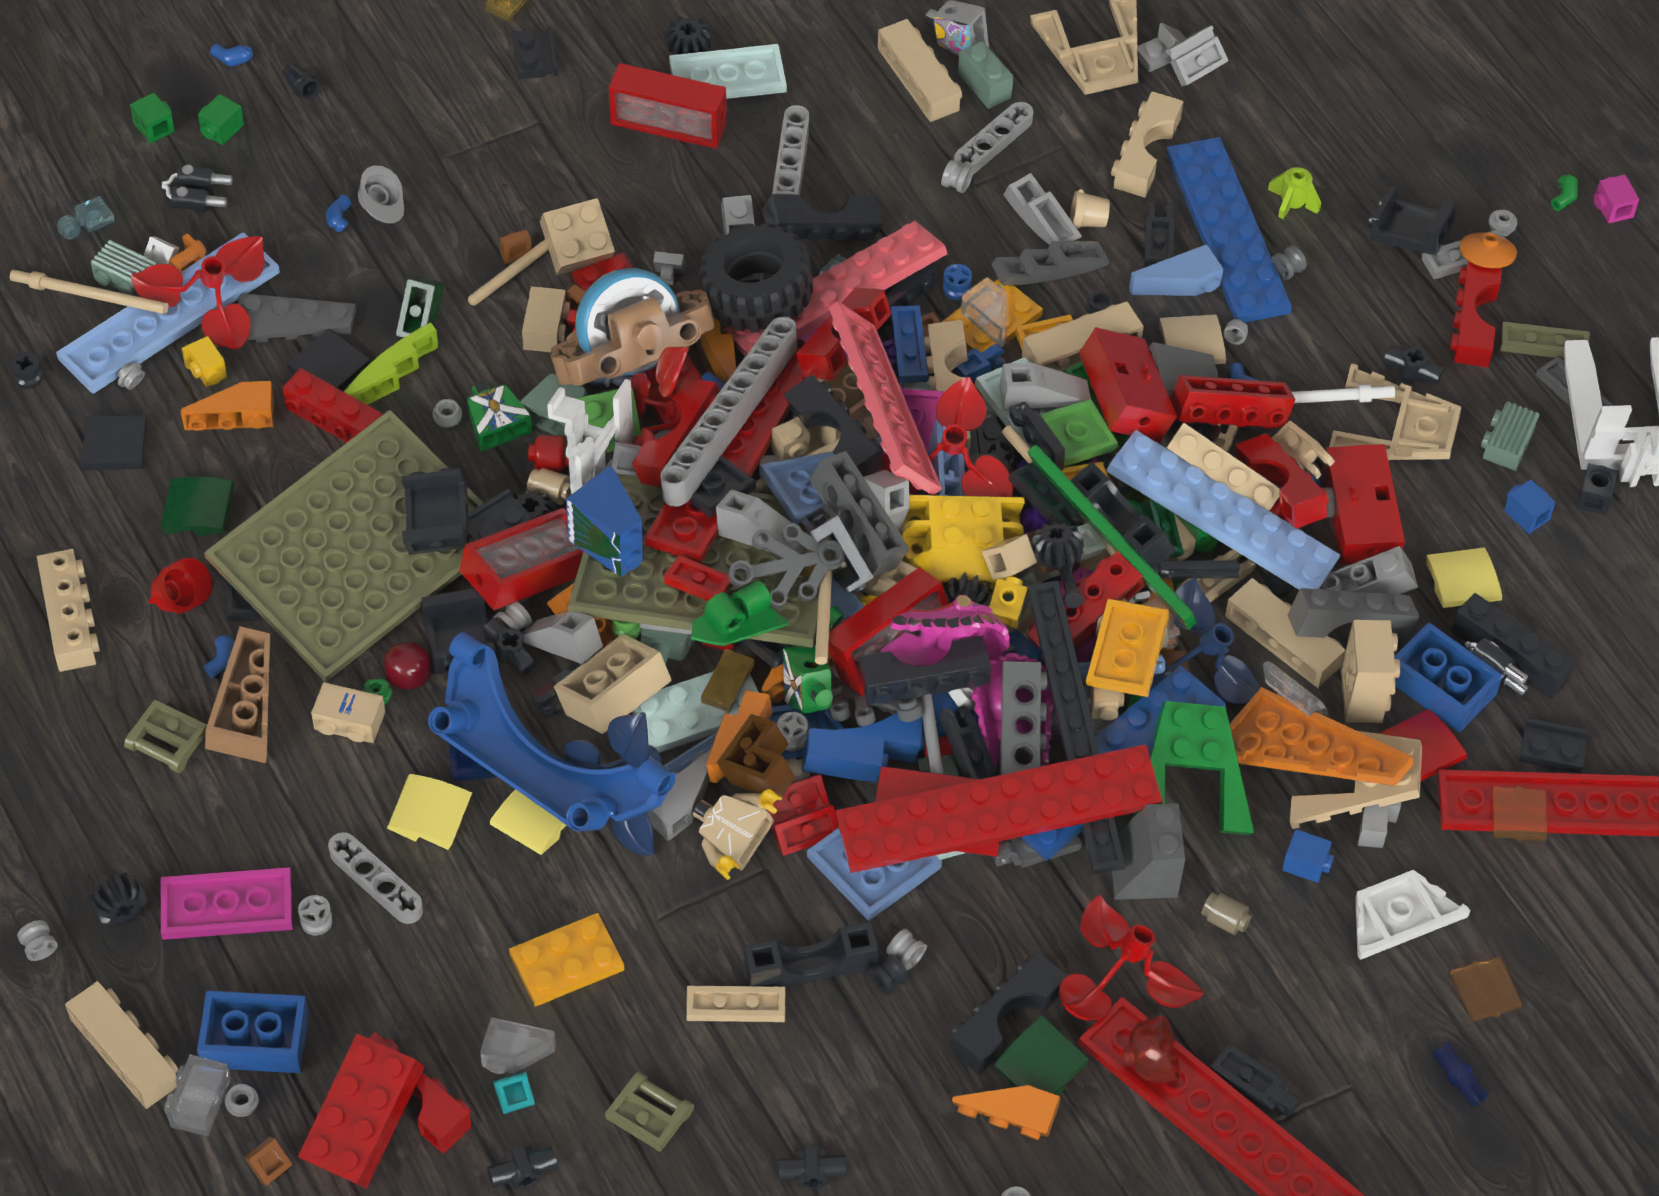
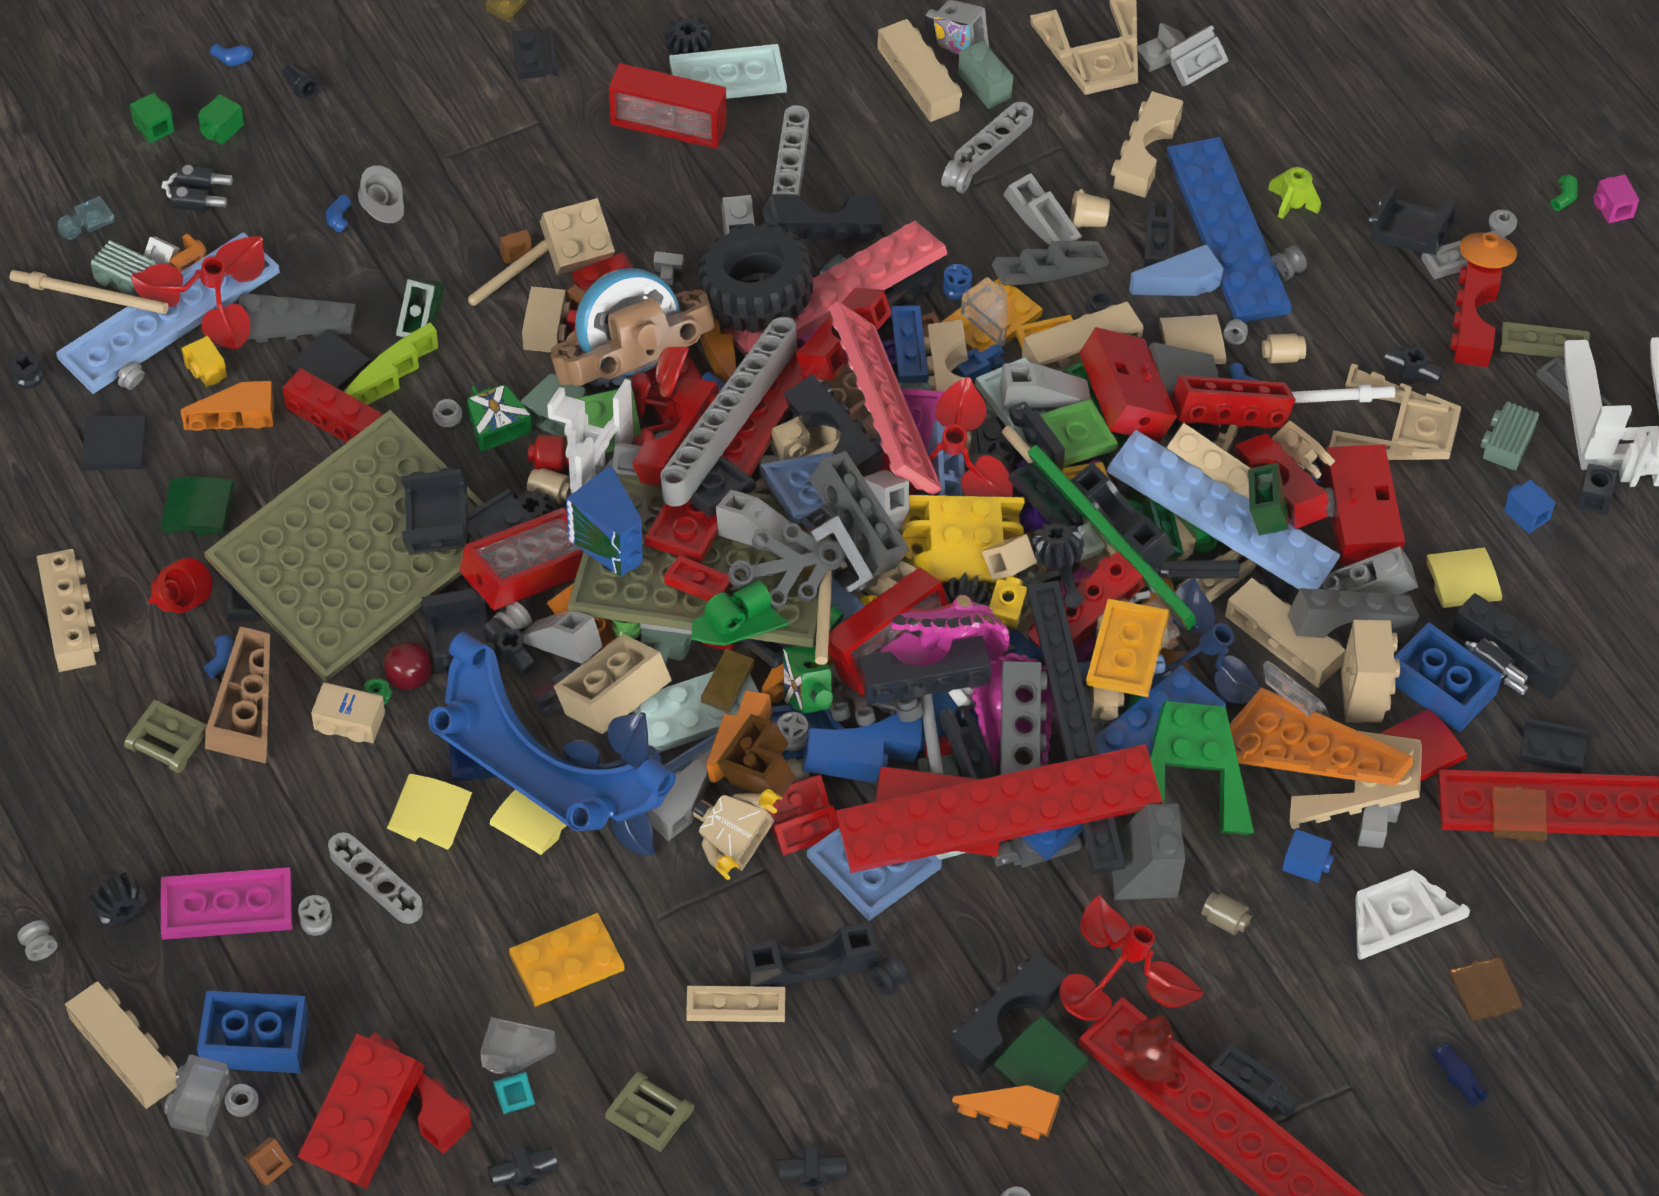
light grey wheel [886,929,927,970] -> none
none -> dark green slope [1248,463,1289,536]
none -> tan brick [1262,333,1306,364]

